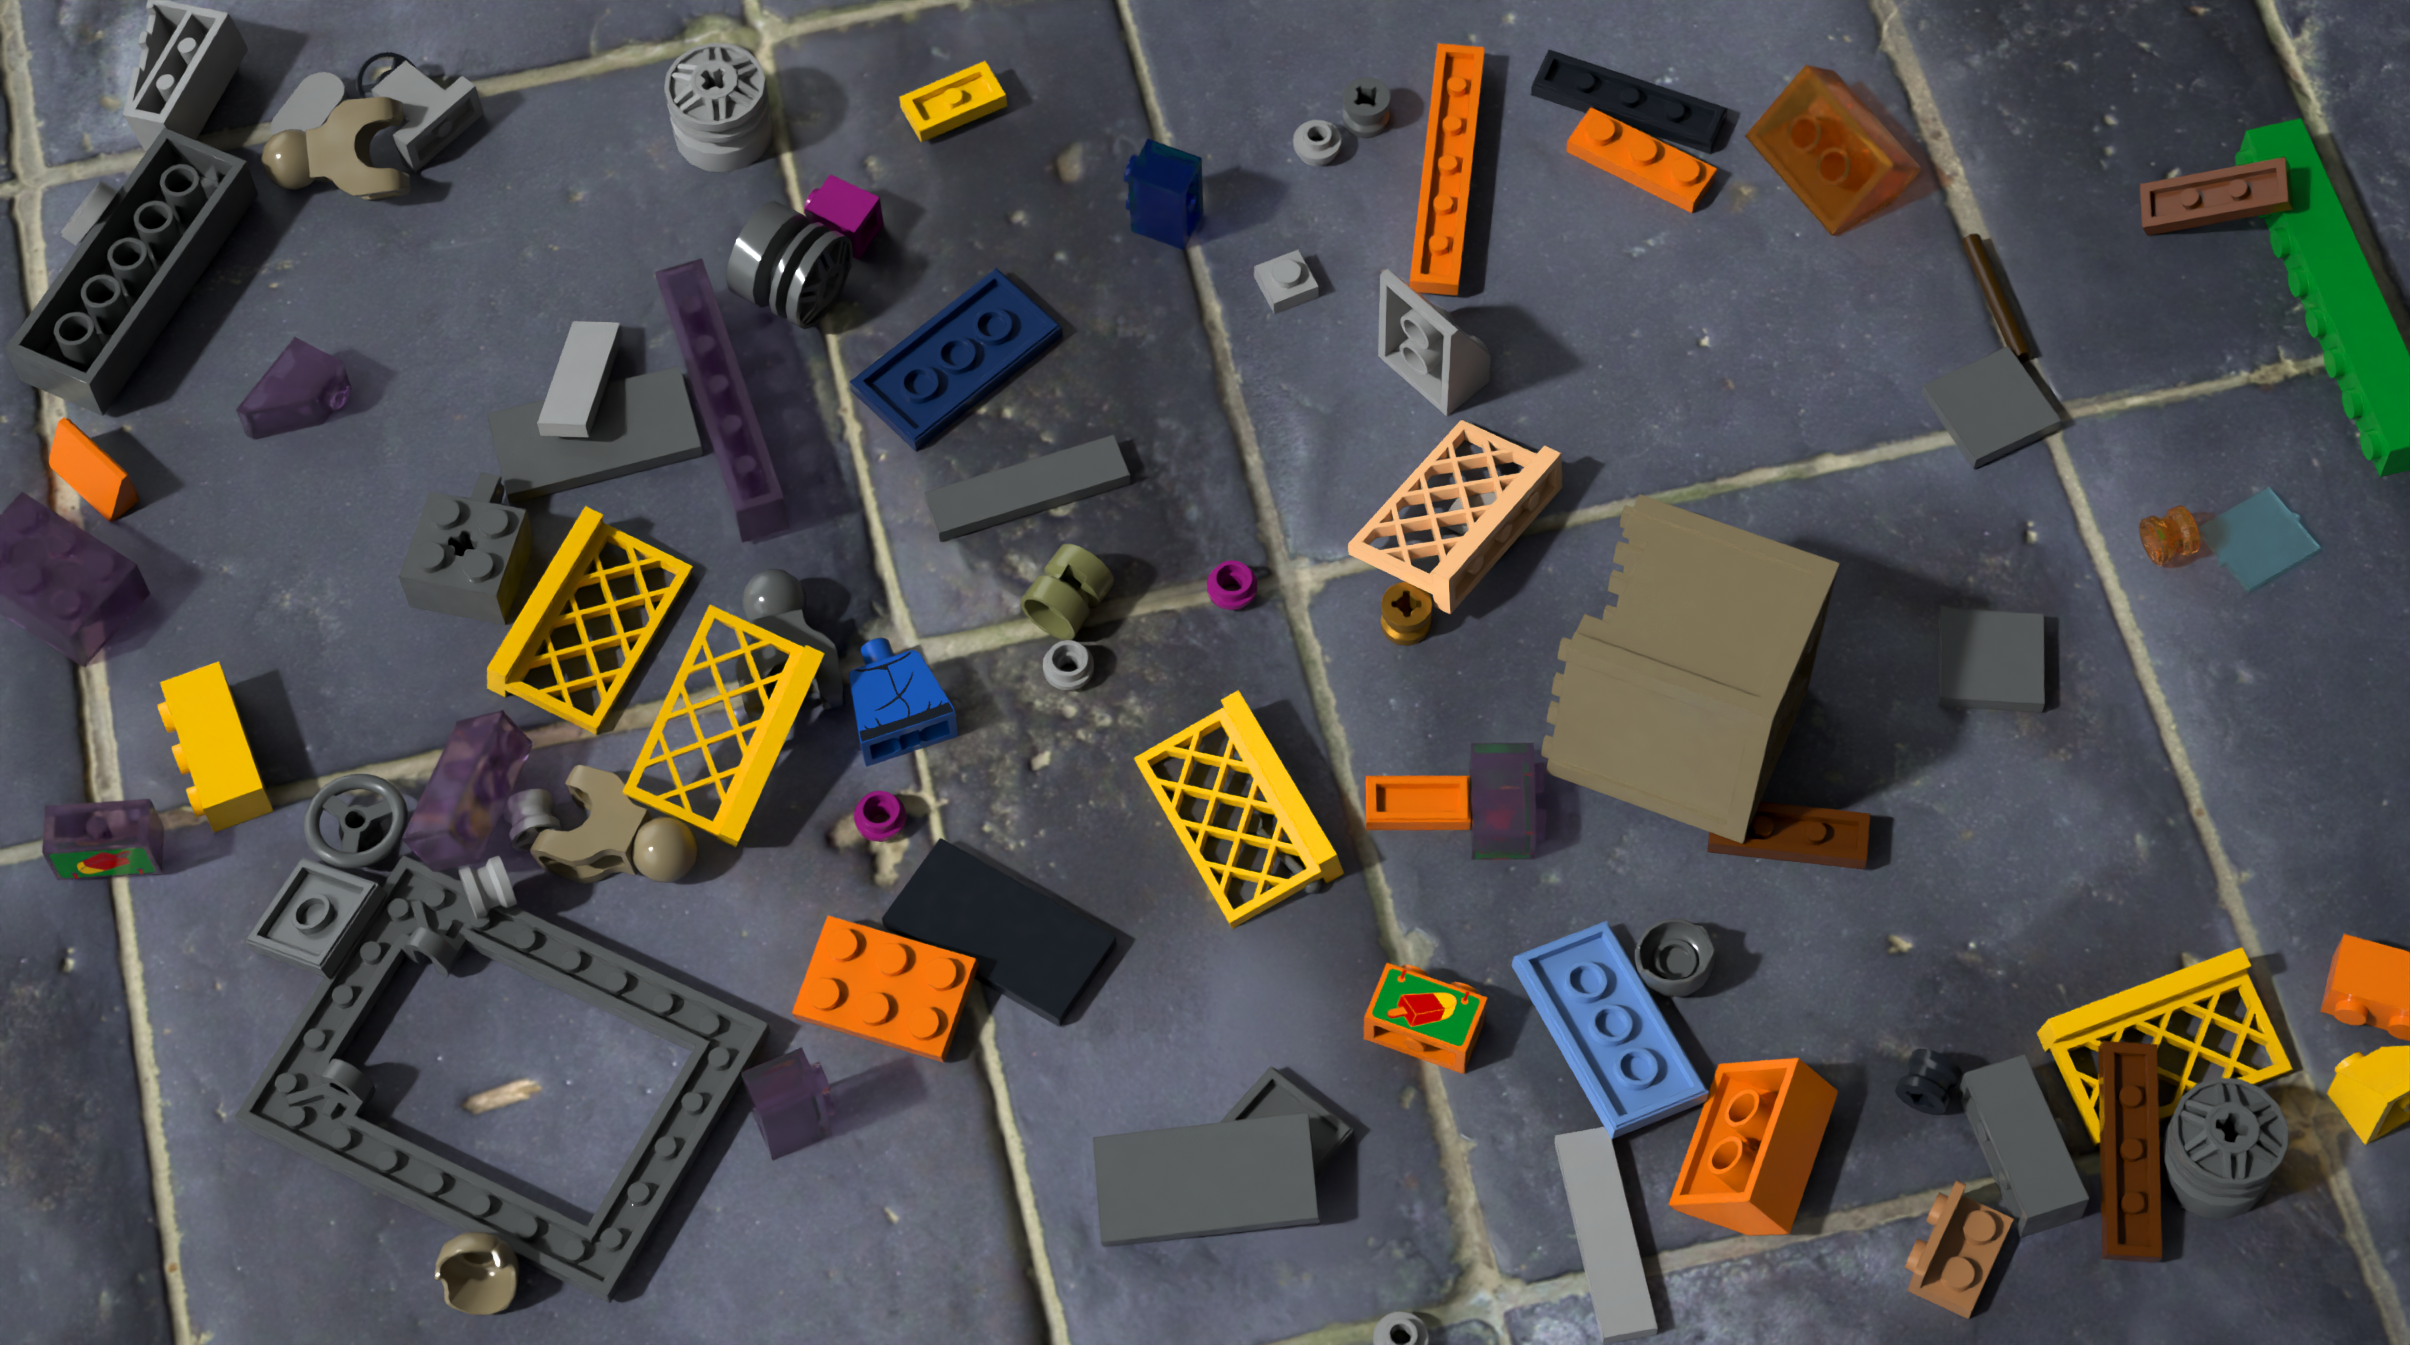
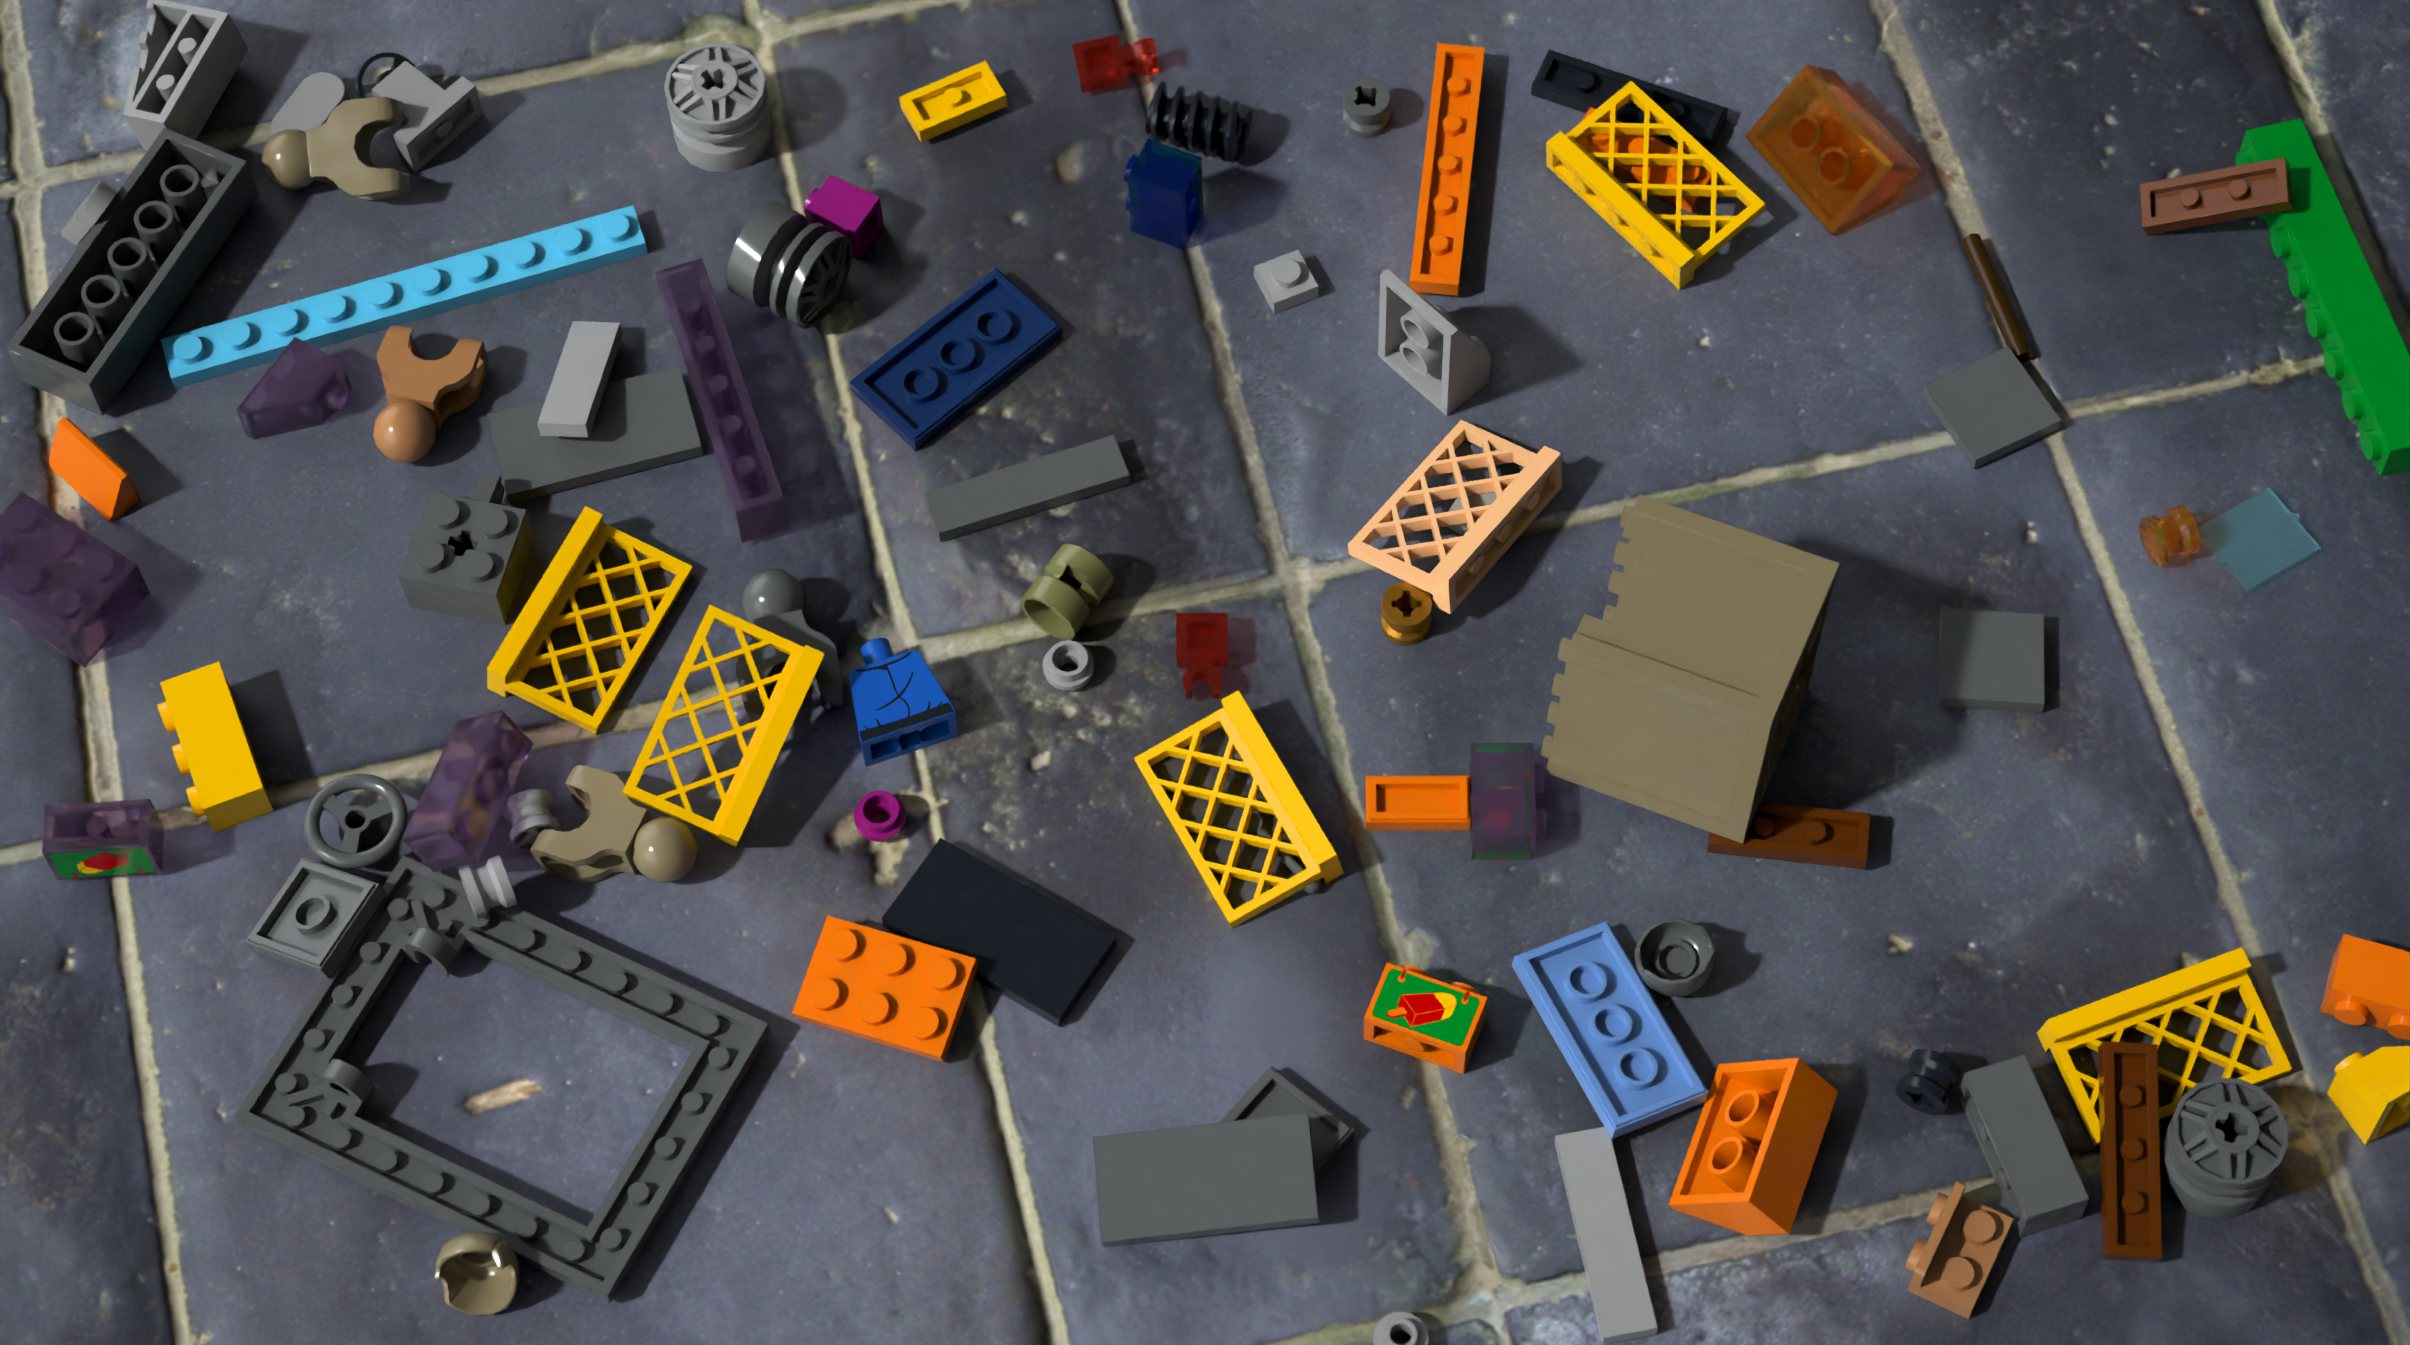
clear purple brick [741,1047,836,1160] -> none
magenta plate [1207,560,1258,610] -> none
light grey plate [1293,120,1341,166] -> none
none -> medium azure plate [161,205,648,389]
none -> medium nougat piece [373,325,488,463]
none -> clear red plate [1072,35,1159,93]
none -> black piece [1146,81,1252,163]
none -> clear red plate [1176,613,1228,699]
none -> yellow fence [1546,81,1766,290]

